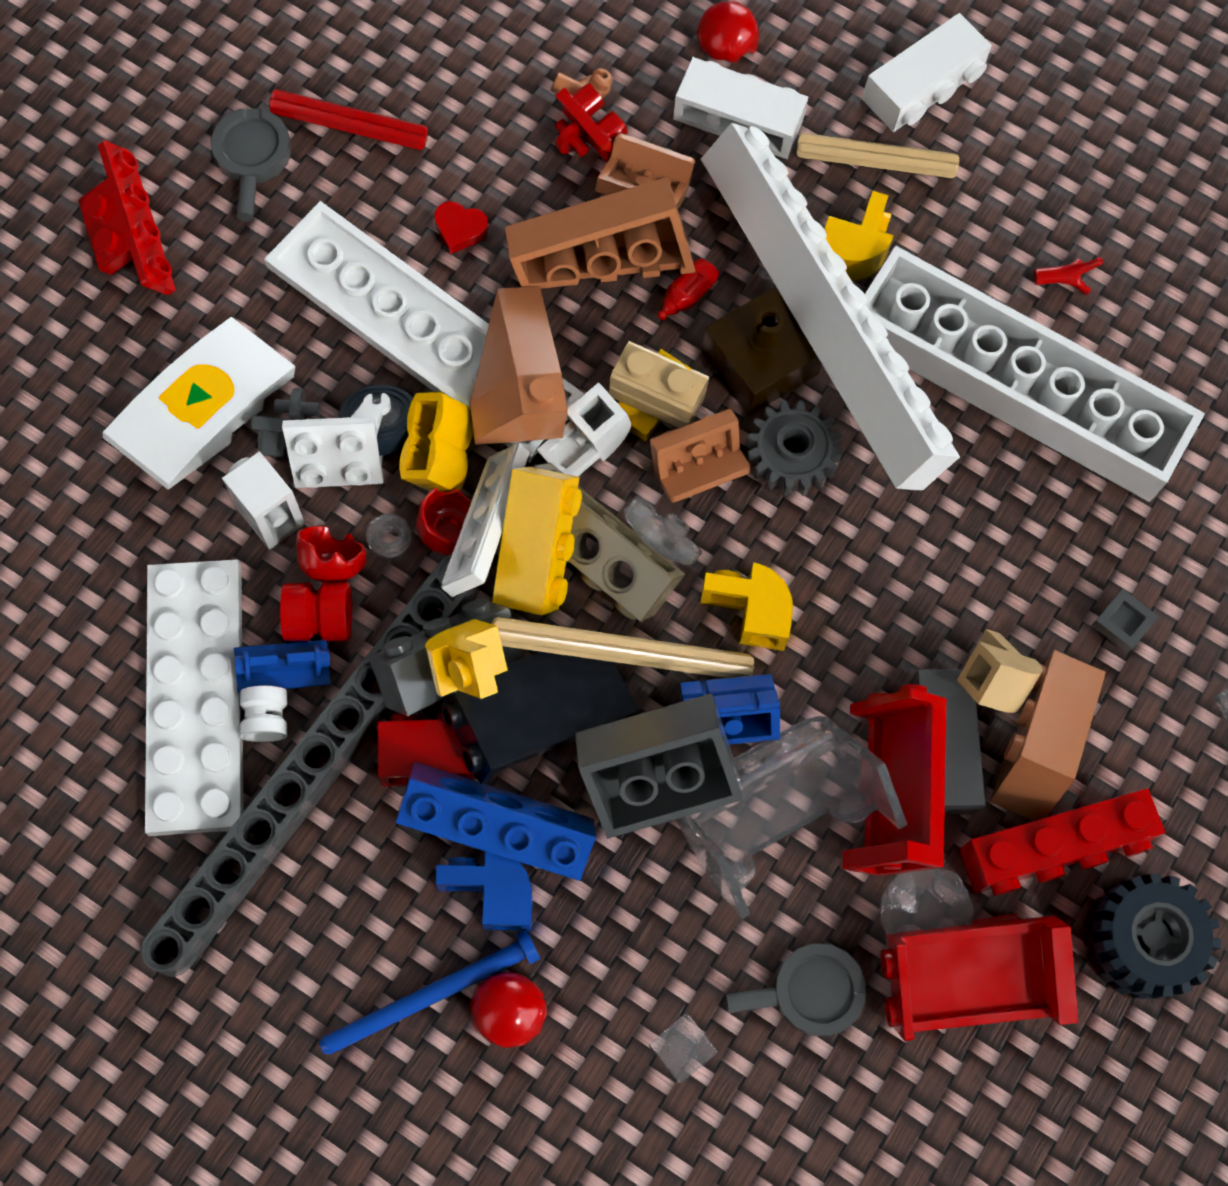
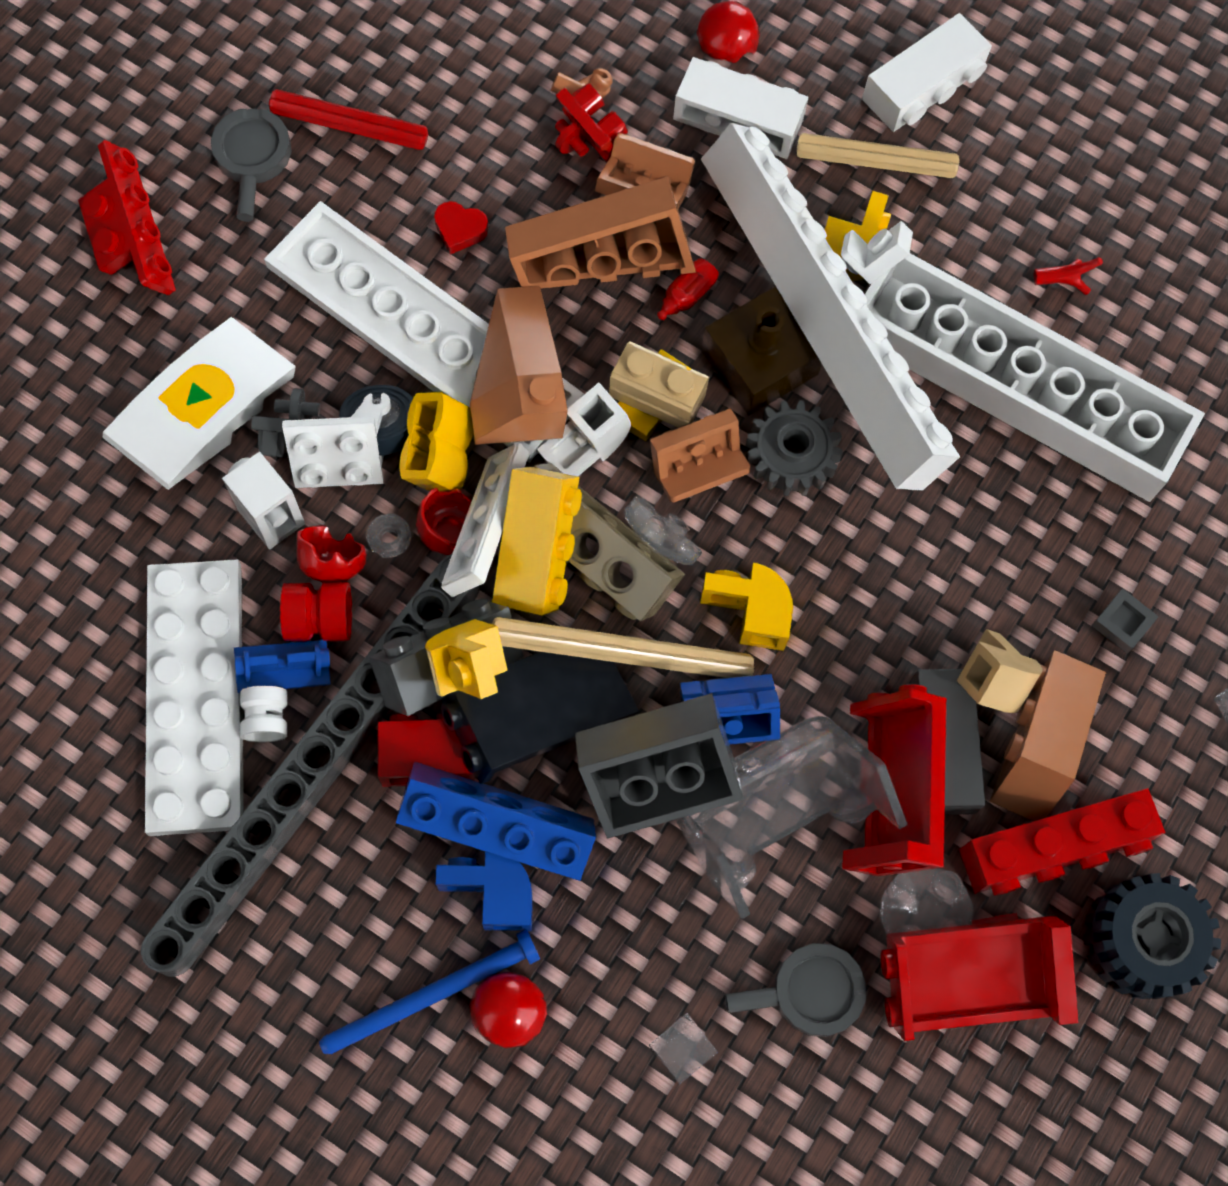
none -> white bracket [841,221,913,284]

